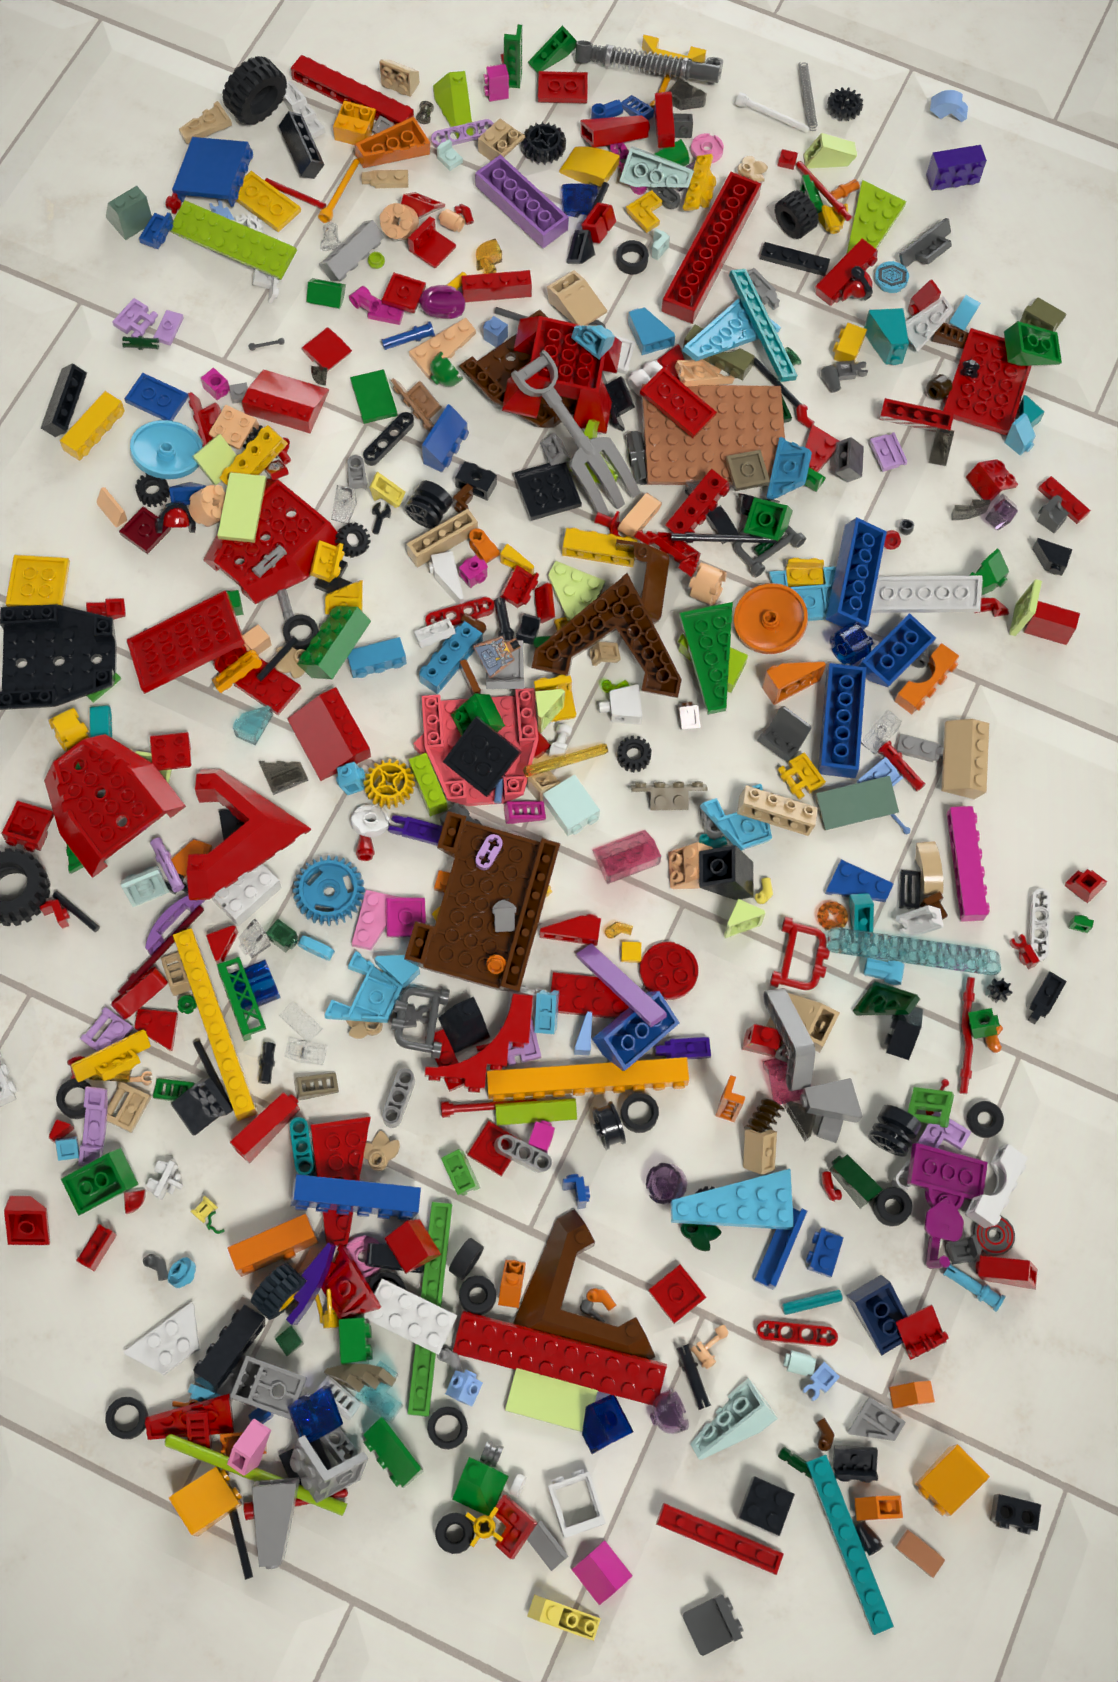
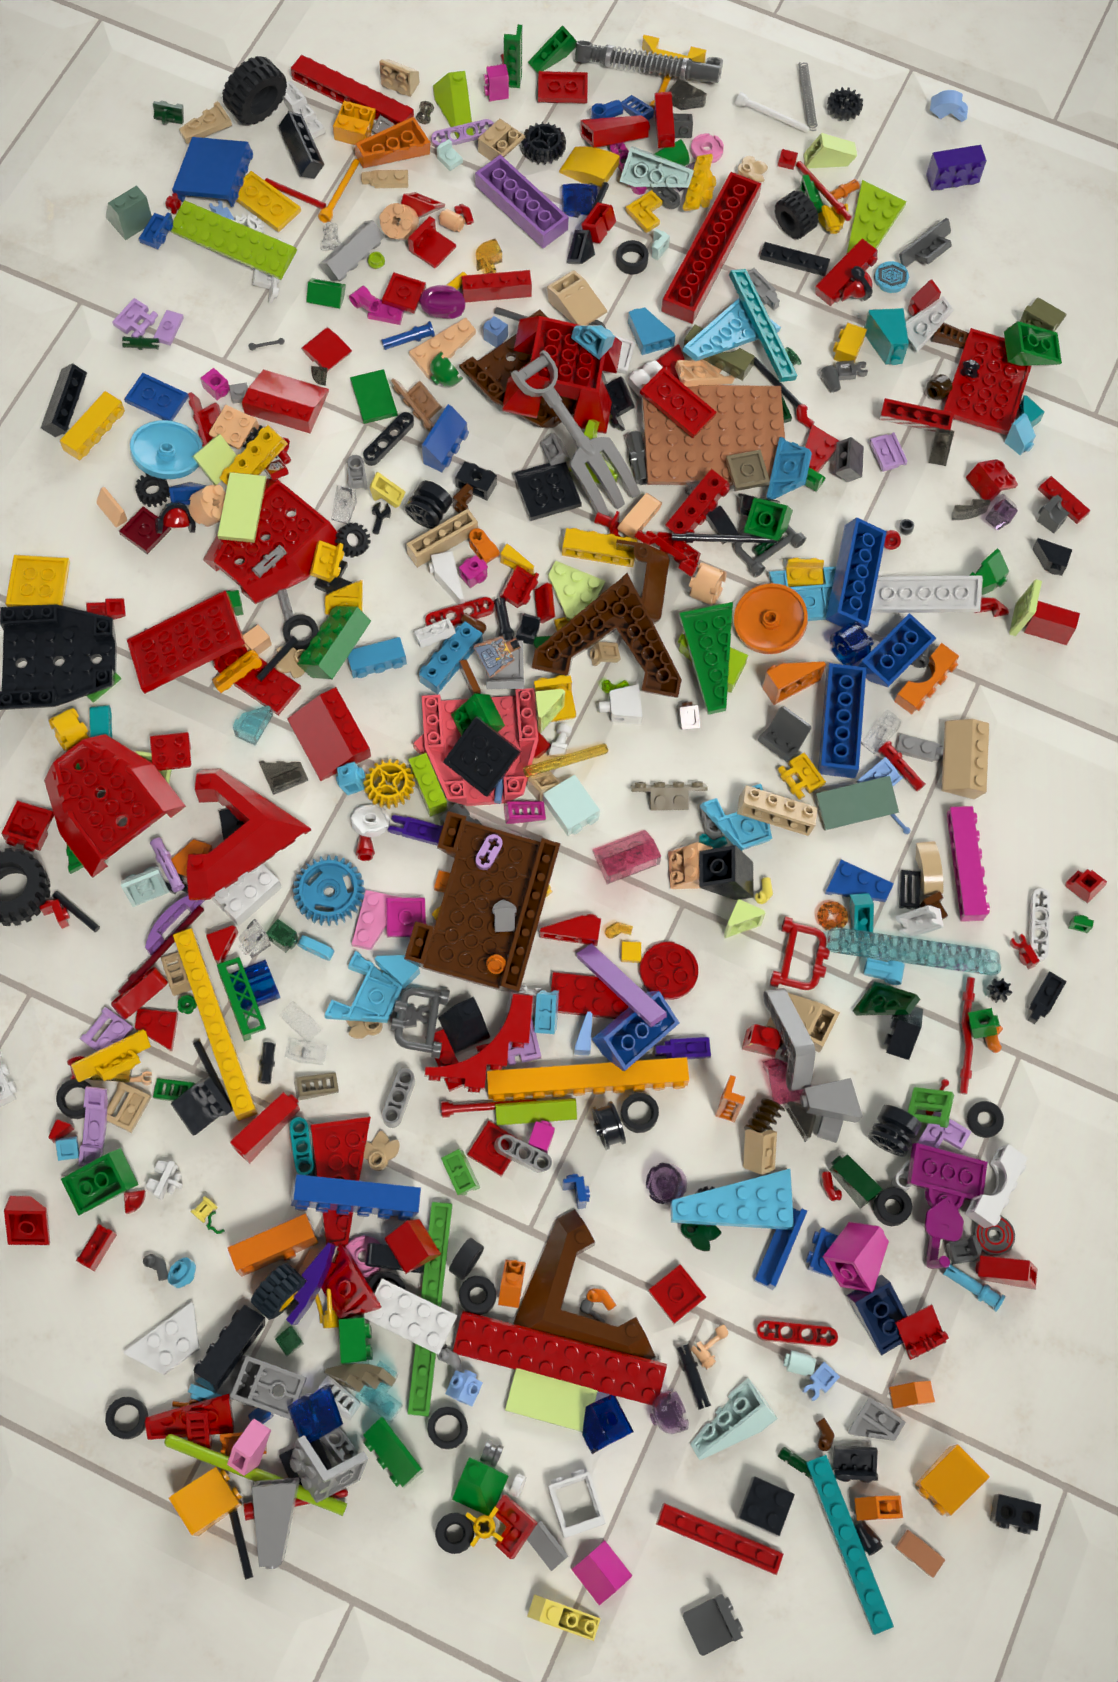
black tyre [617,736,652,773] -> none
teal axle [782,1290,843,1315] -> none
medium azure slope [949,295,981,331] -> none
none -> dark green hips [153,100,184,124]
none -> dark pink slope [823,1222,889,1292]

